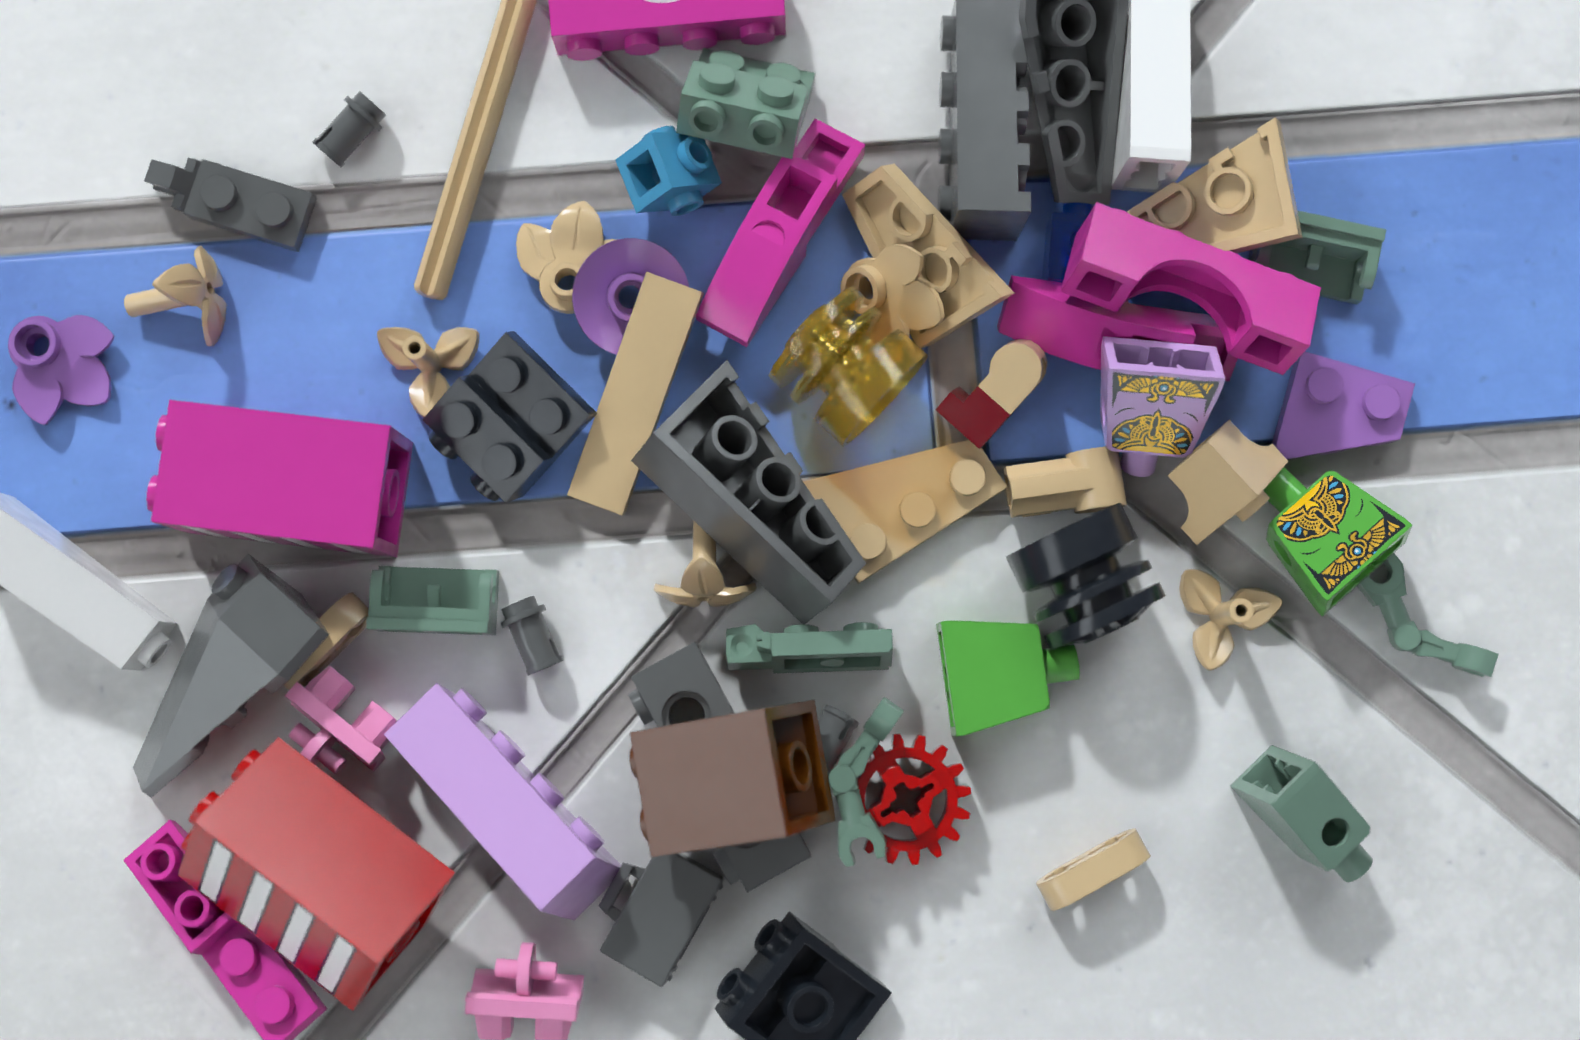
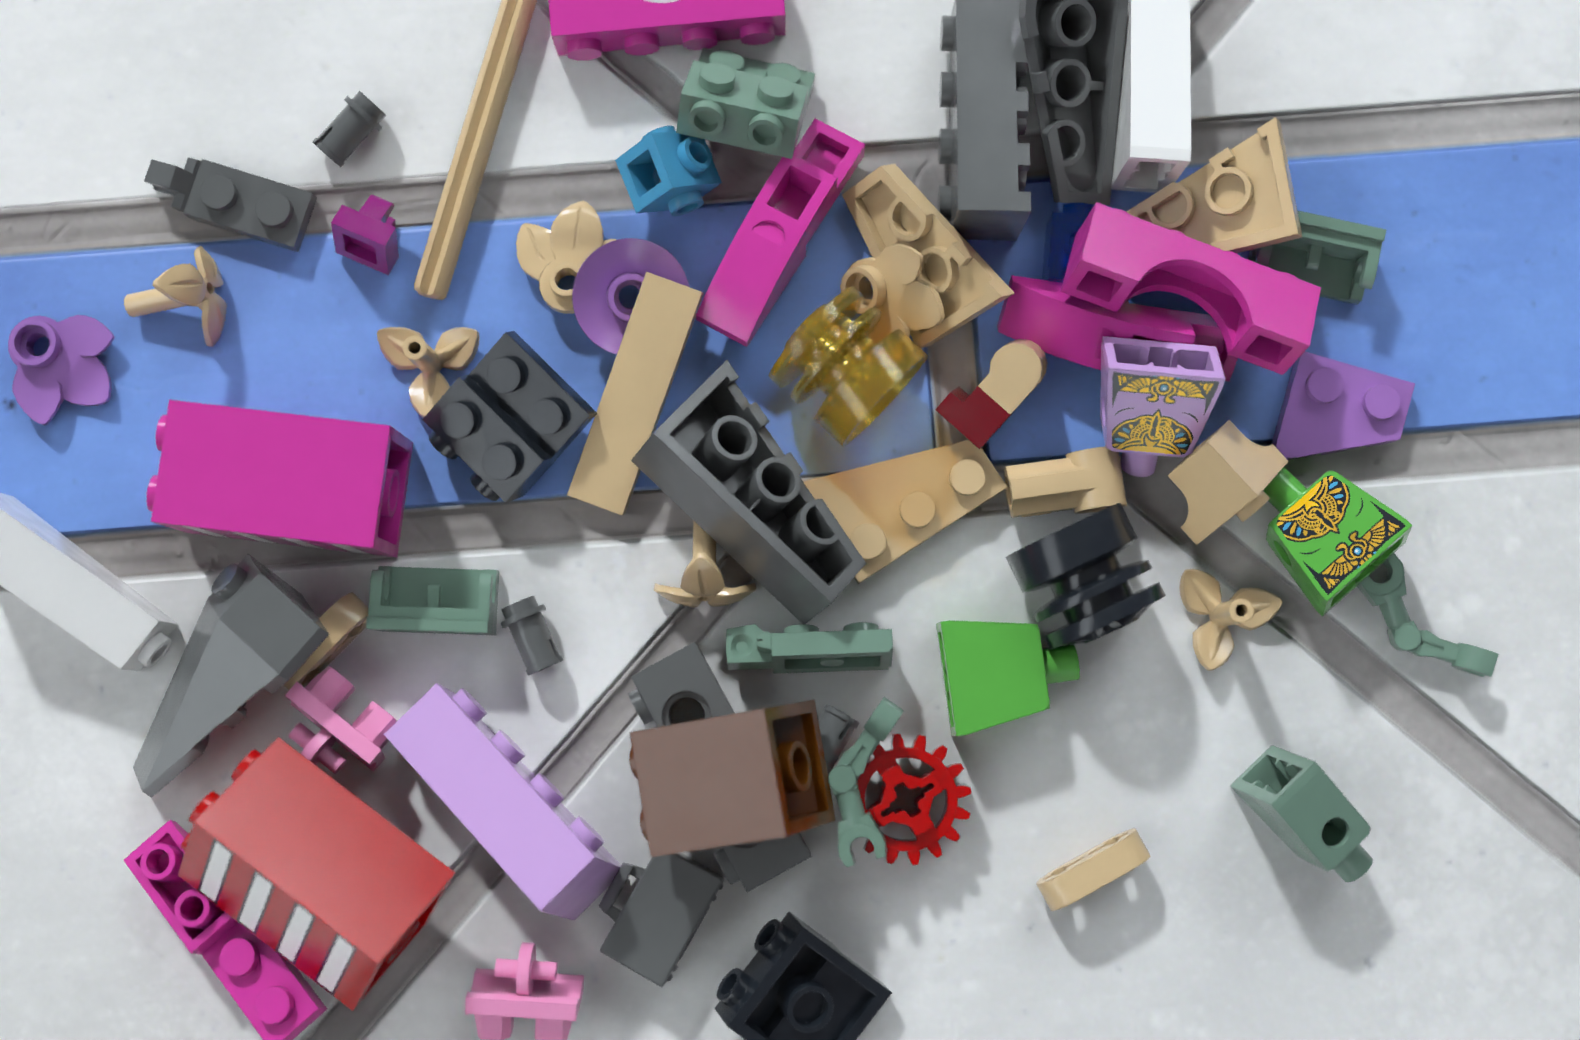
none -> magenta tile [331,194,399,275]

